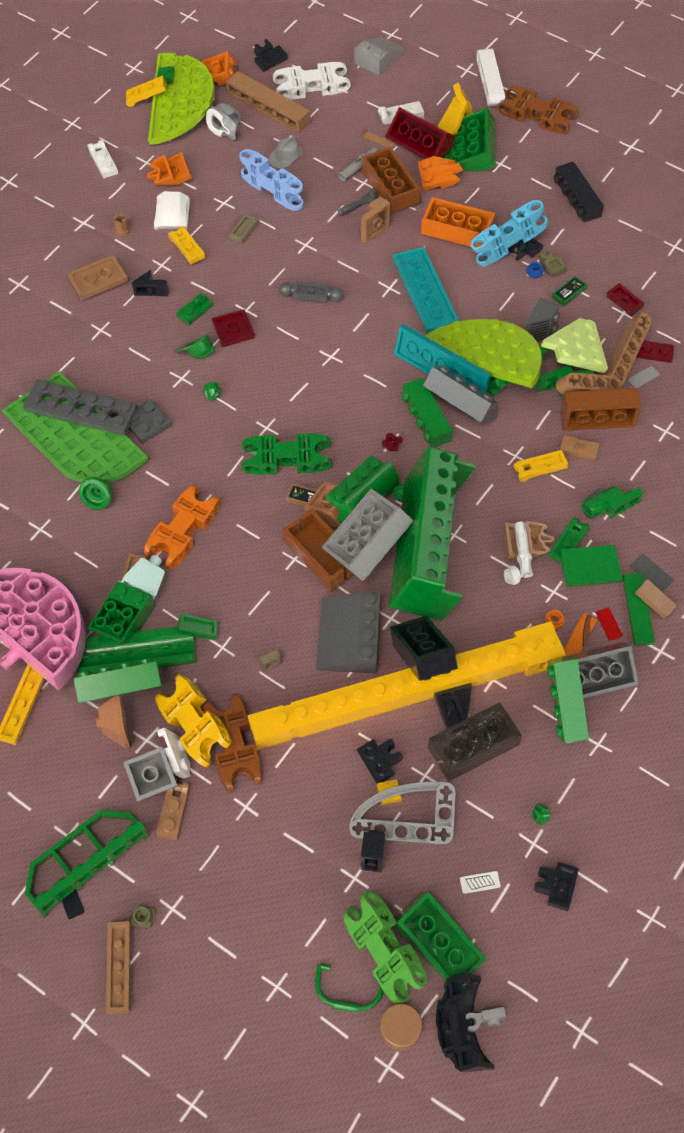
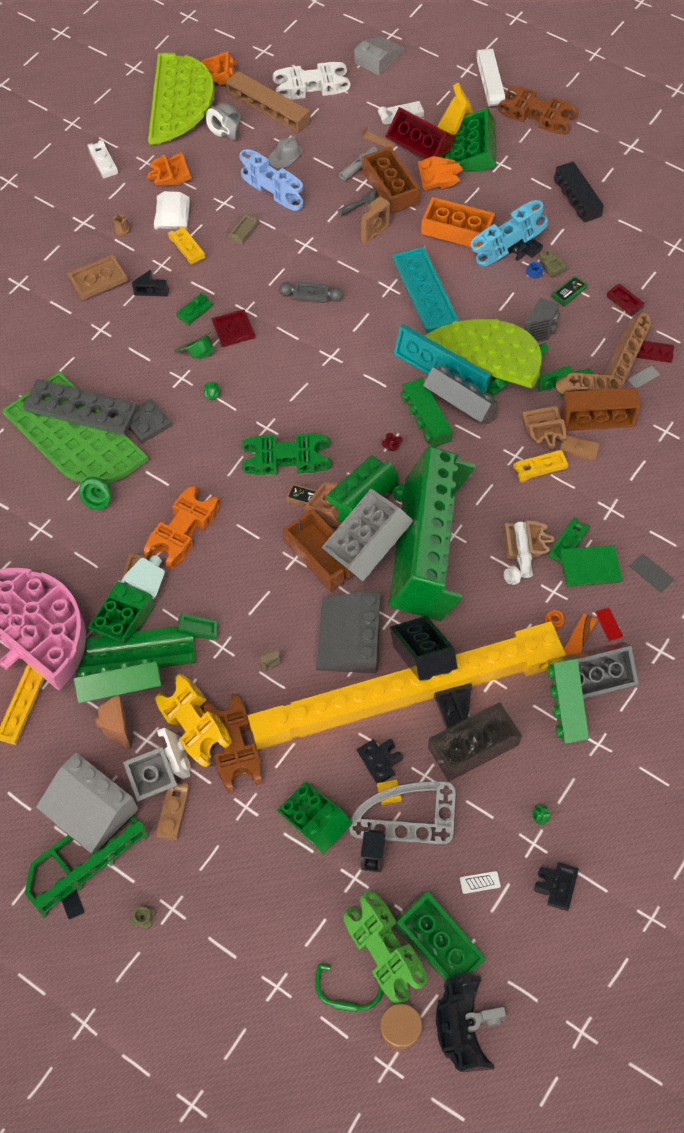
medium nougat plate [106,921,131,1014] -> none
yellow plate [126,76,166,107] -> none
green plate [157,67,175,83] -> none
black plate [254,39,288,72] -> none
yellowish green wing [540,318,608,373] -> none
green plate [581,486,644,519] -> none
green tile [622,573,655,646] -> none
medium nougat tile [635,579,677,619] -> none
none -> light grey slope [36,753,138,854]
none -> green slope [277,781,353,855]
none -> medium nougat plate [521,406,566,449]

